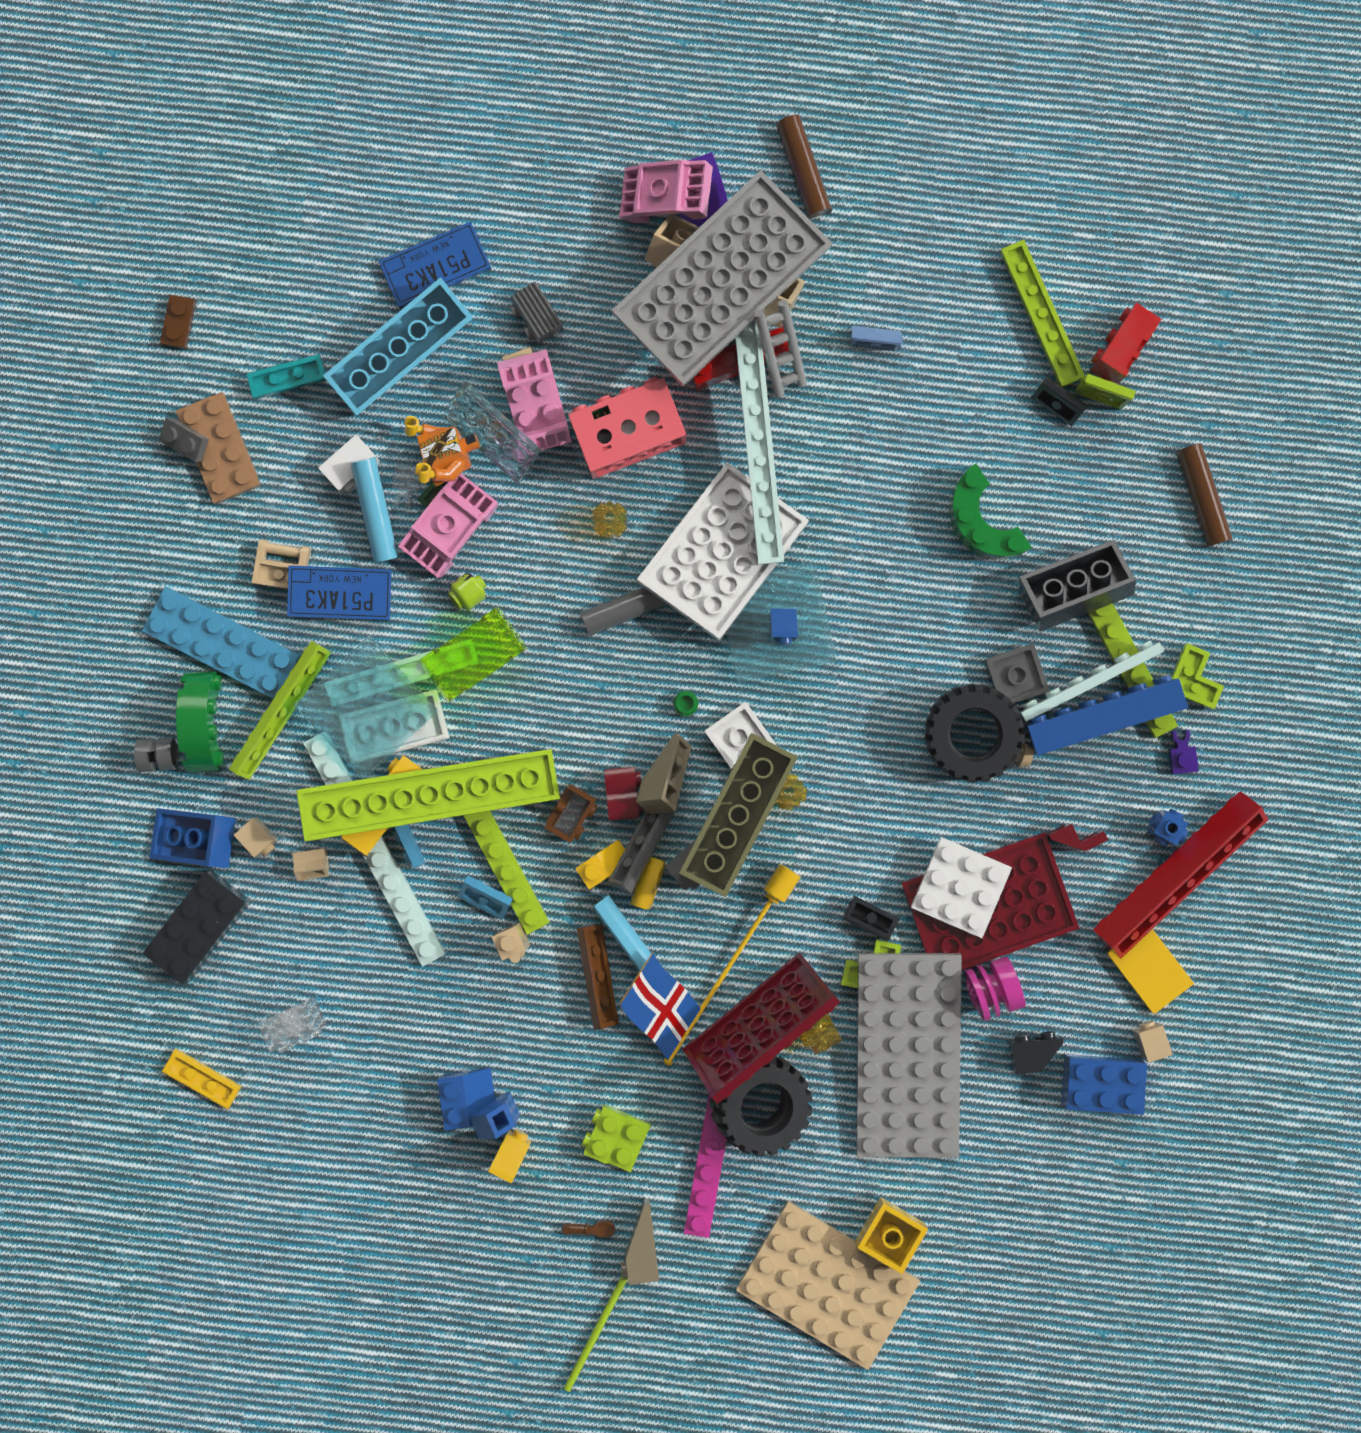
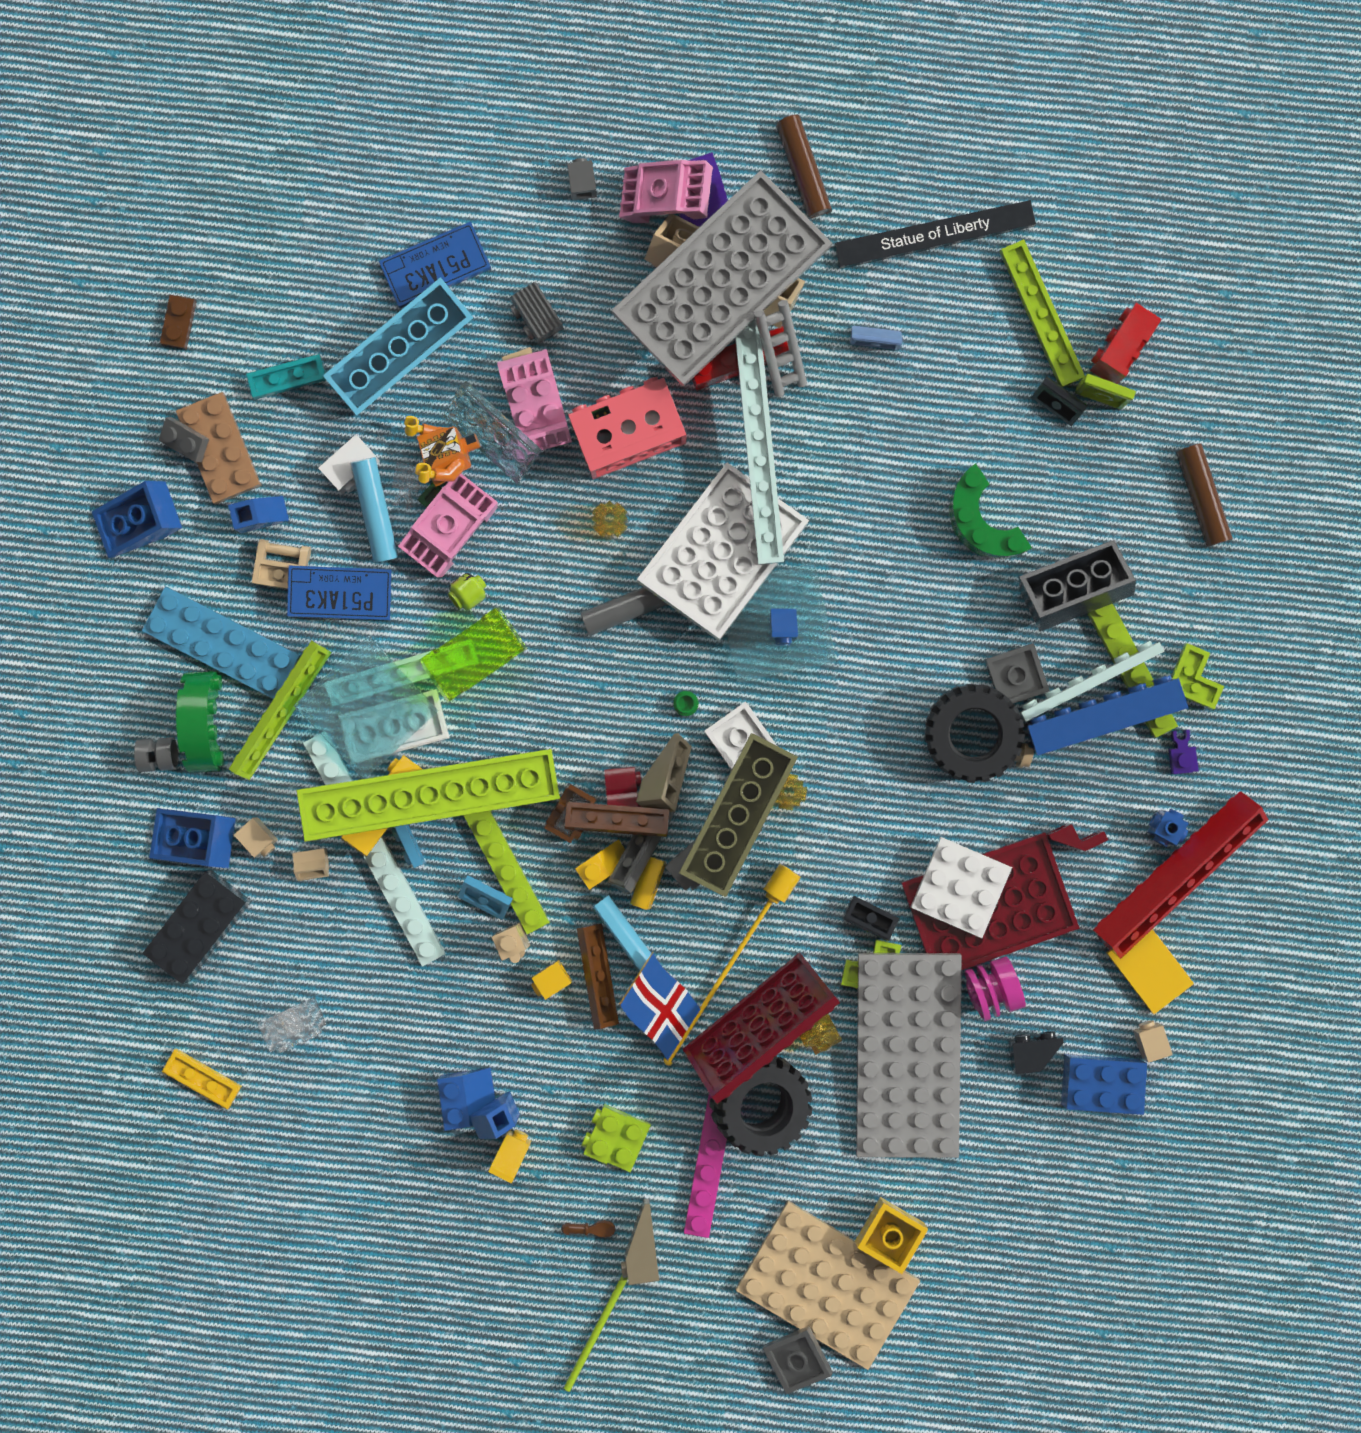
none -> blue slope [92,481,182,558]
none -> blue slope [228,496,290,533]
none -> yellow brick [531,960,572,1000]
none -> reddish brown plate [564,802,670,837]
none -> dark grey brick [567,158,597,201]
none -> dark grey plate [763,1326,833,1394]
none -> black tile [834,200,1036,269]

